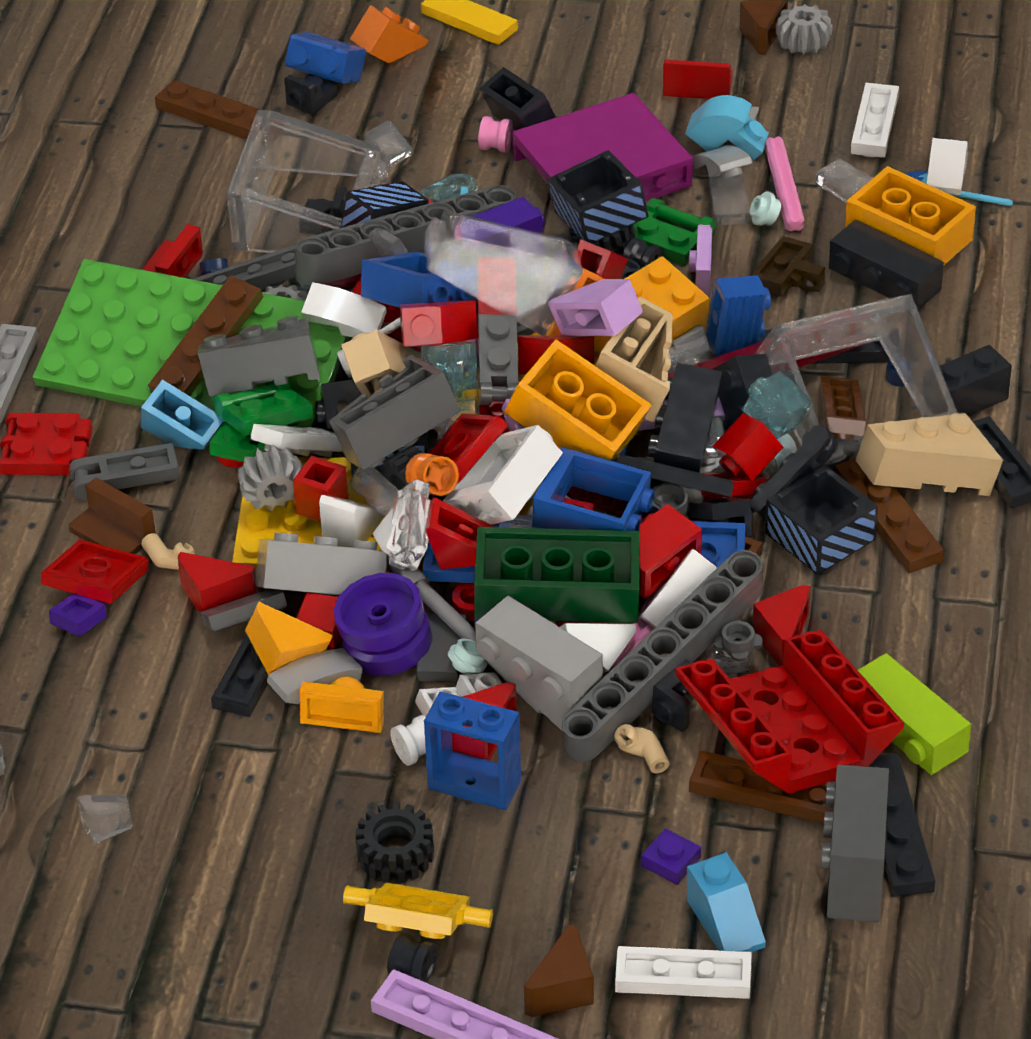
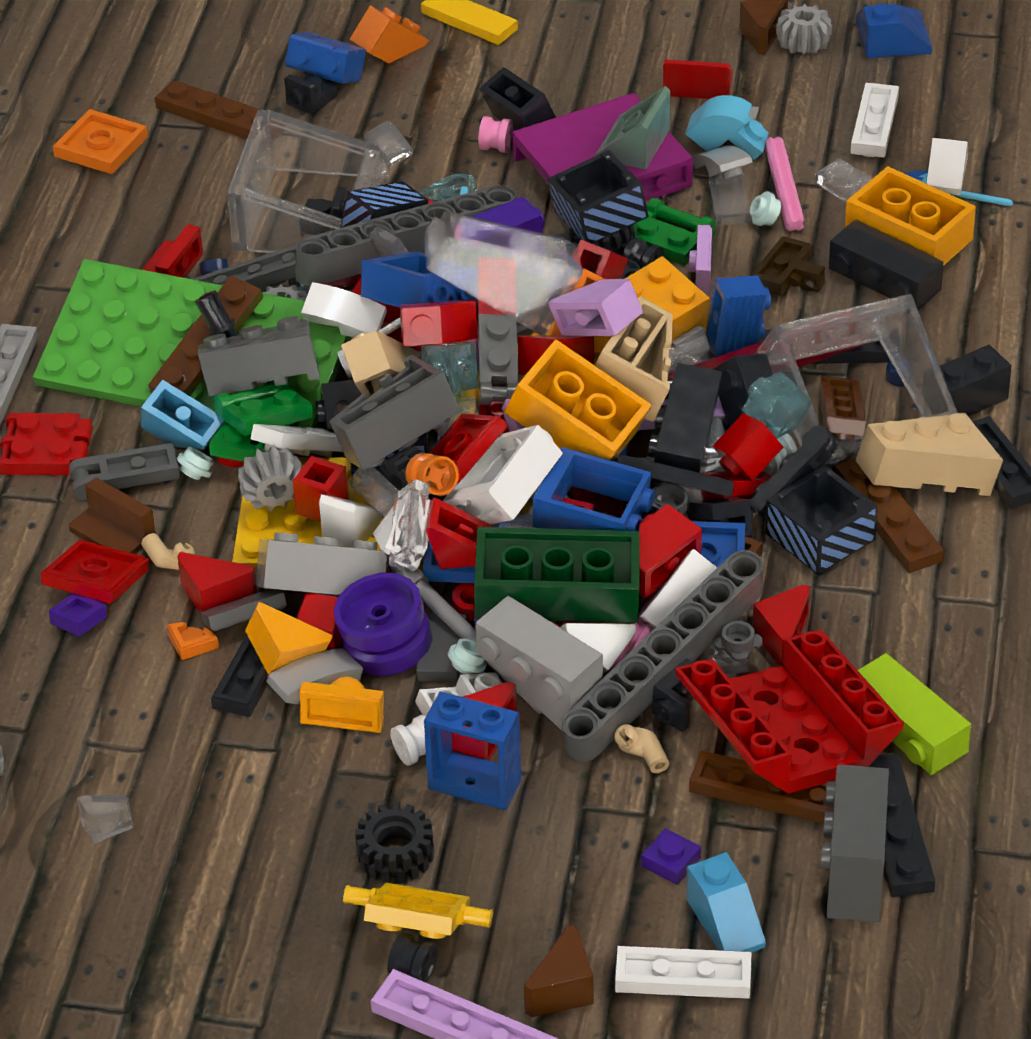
none -> orange plate [53,109,148,174]
none -> orange tile [166,622,219,661]
none -> light aqua plate [177,447,214,480]
none -> black axle [195,290,238,338]
none -> sand green slope [595,86,670,170]
none -> blue slope [856,4,932,58]

